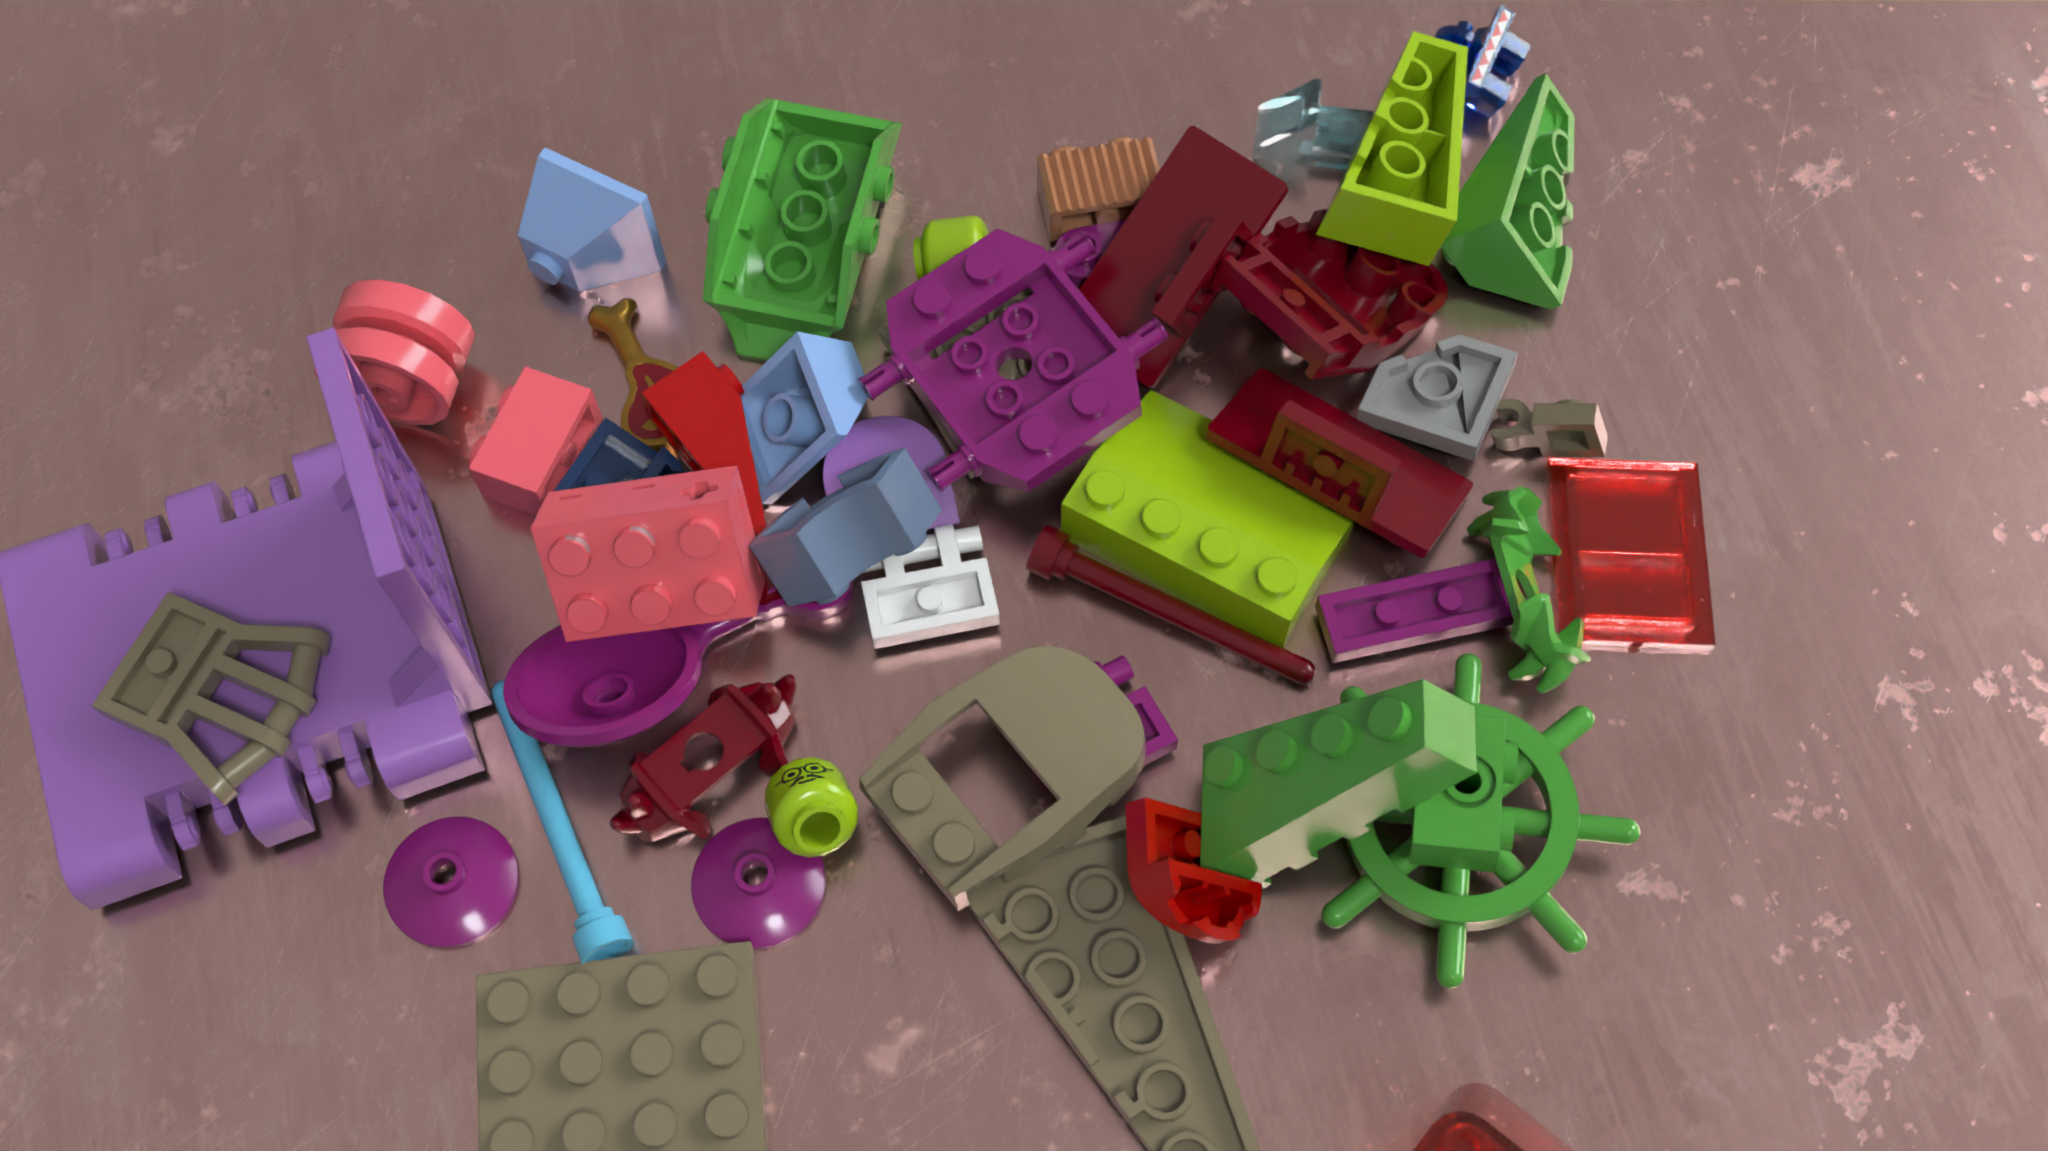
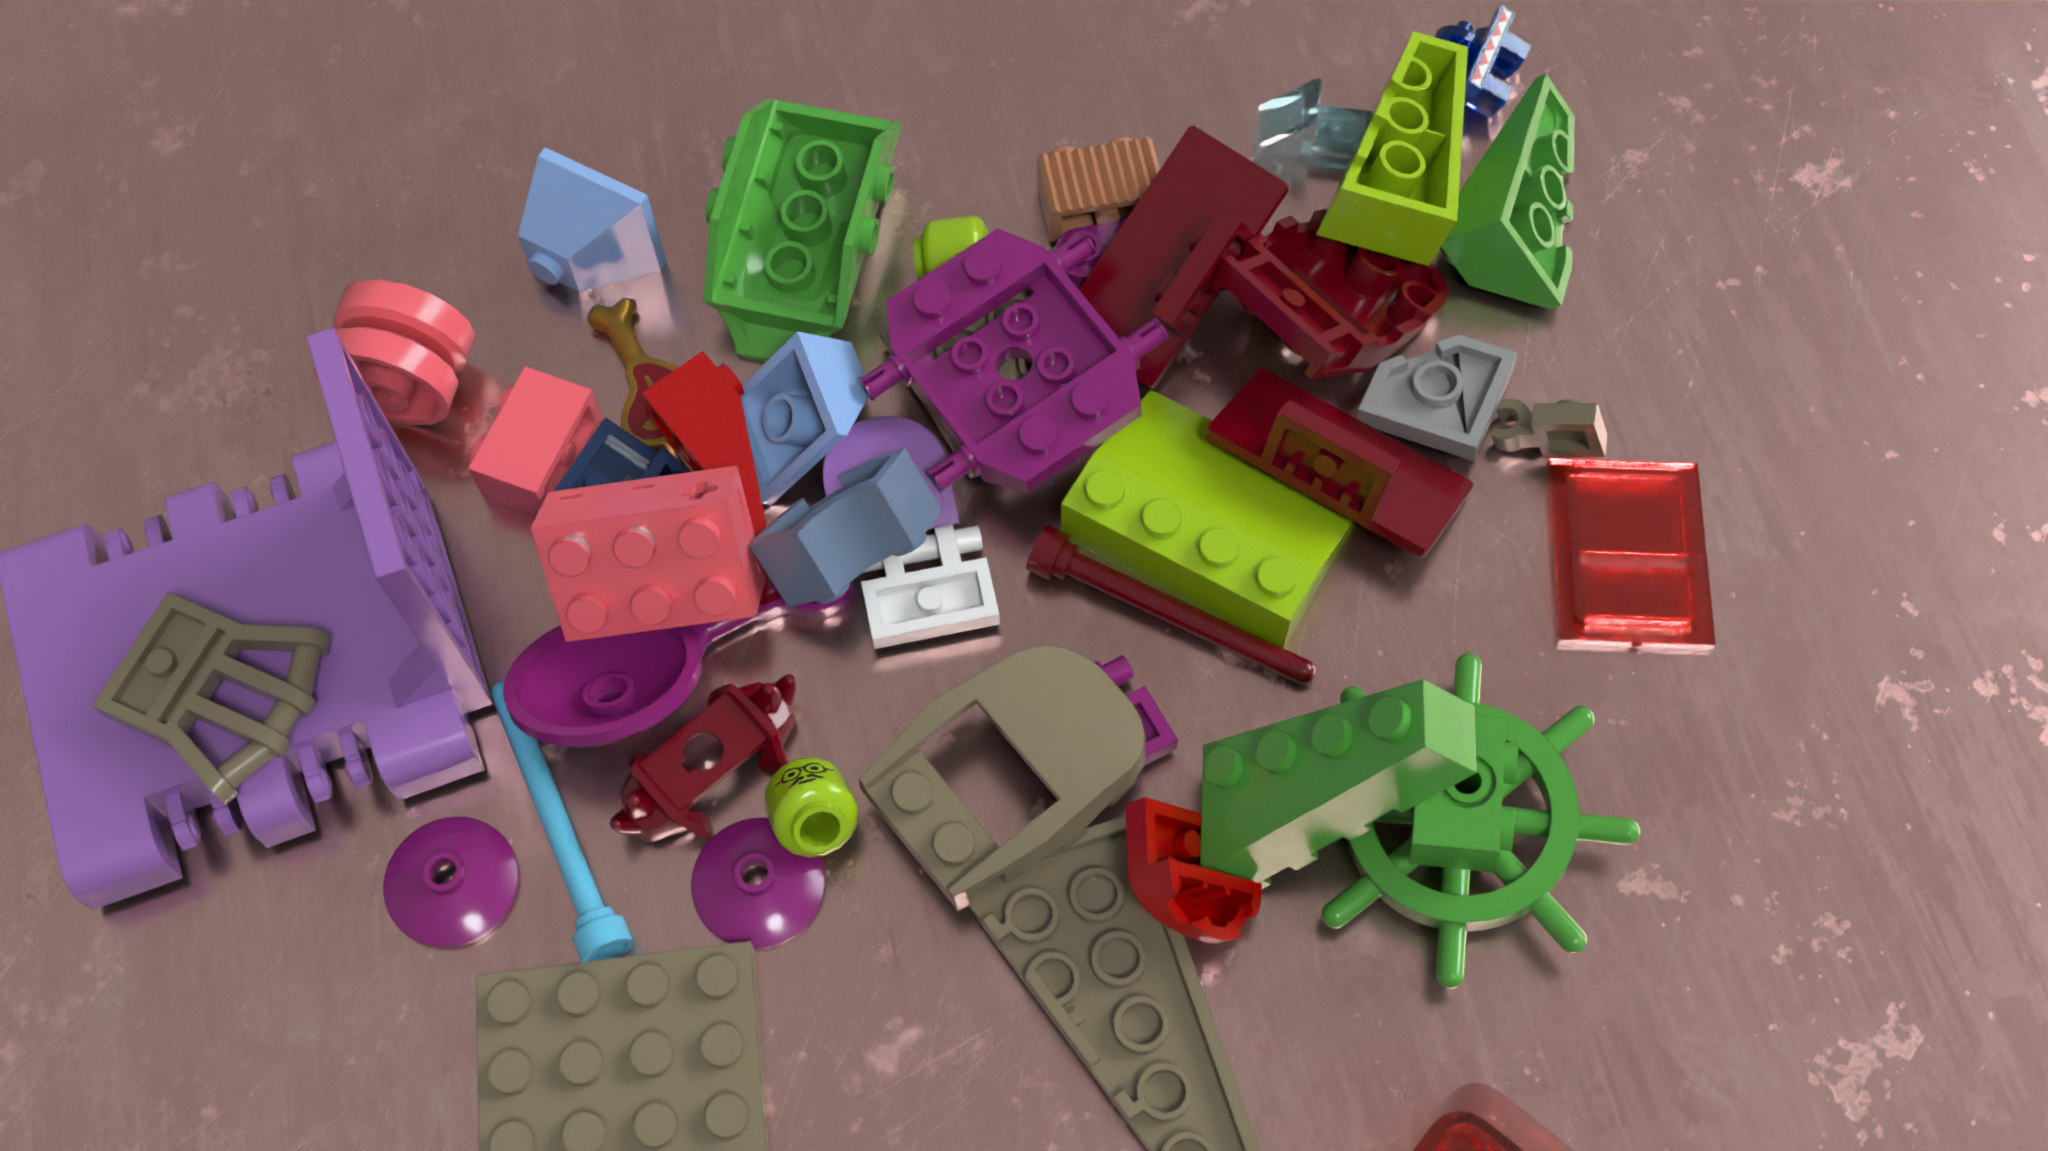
magenta plate [1315,558,1514,663] -> none
bright green piece [1467,486,1590,694] -> none

